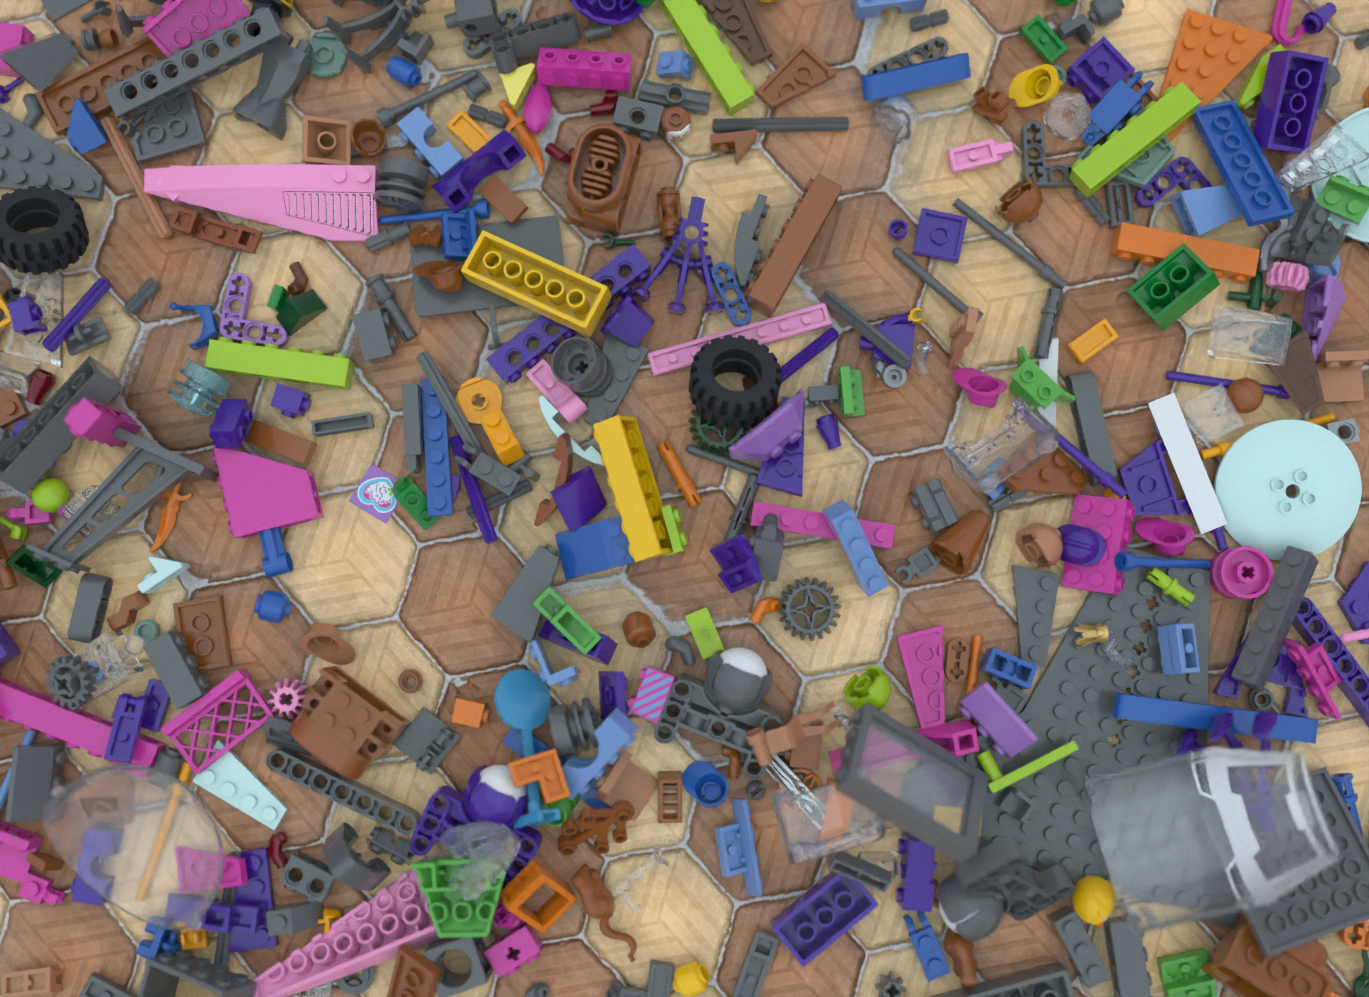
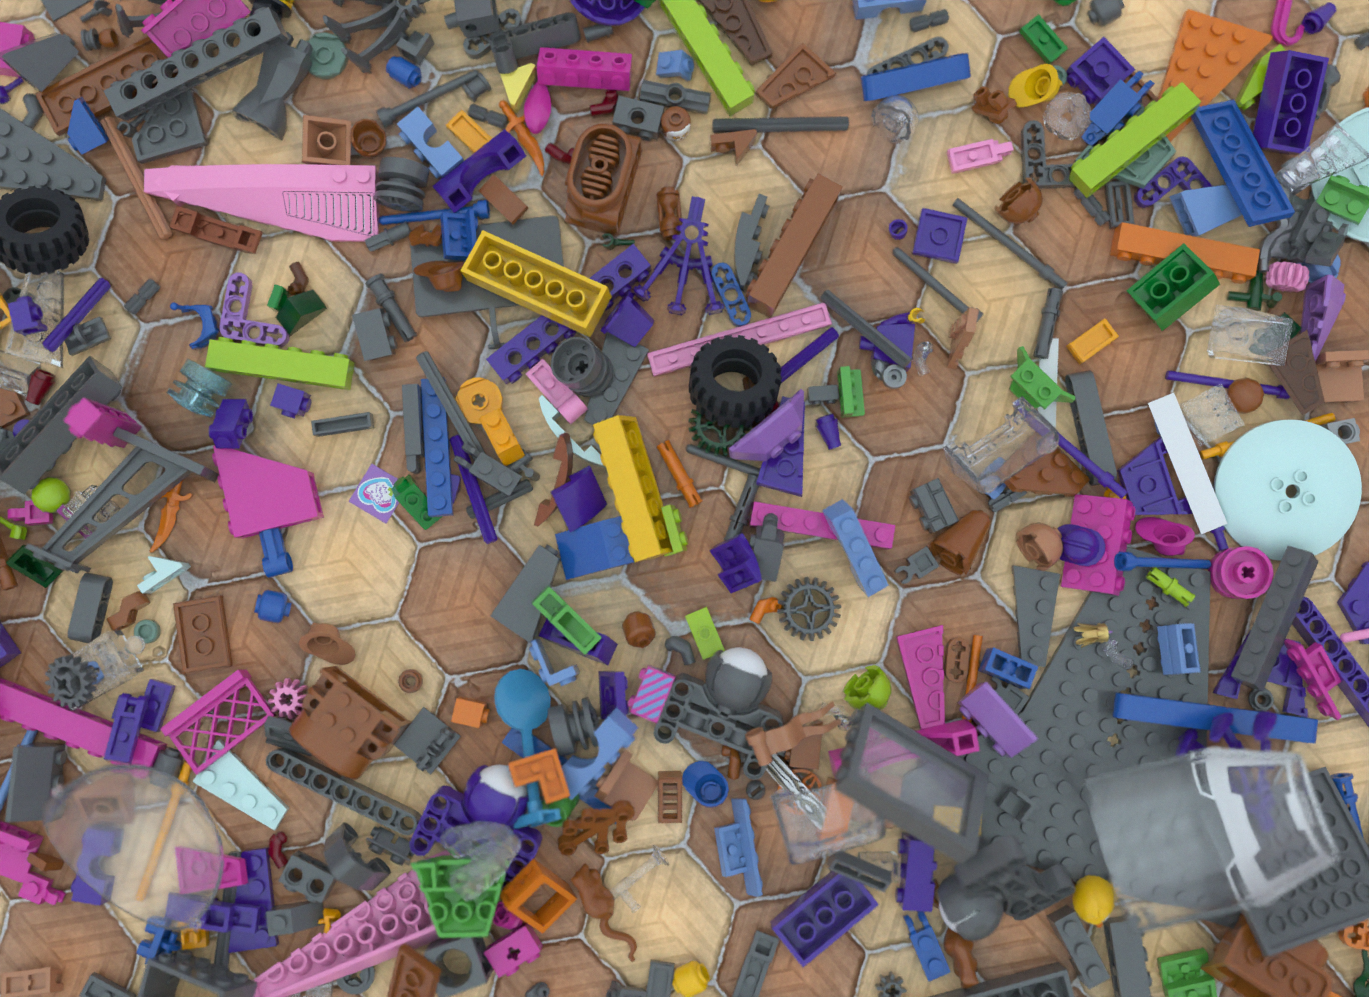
dark grey brick [142,631,210,709] -> none
dark orange slope [245,420,317,465] -> none
dark pink piece [952,368,1007,408] -> none
lime piece [976,740,1079,794] -> none
dark grey bracket [1056,13,1095,44] -> none

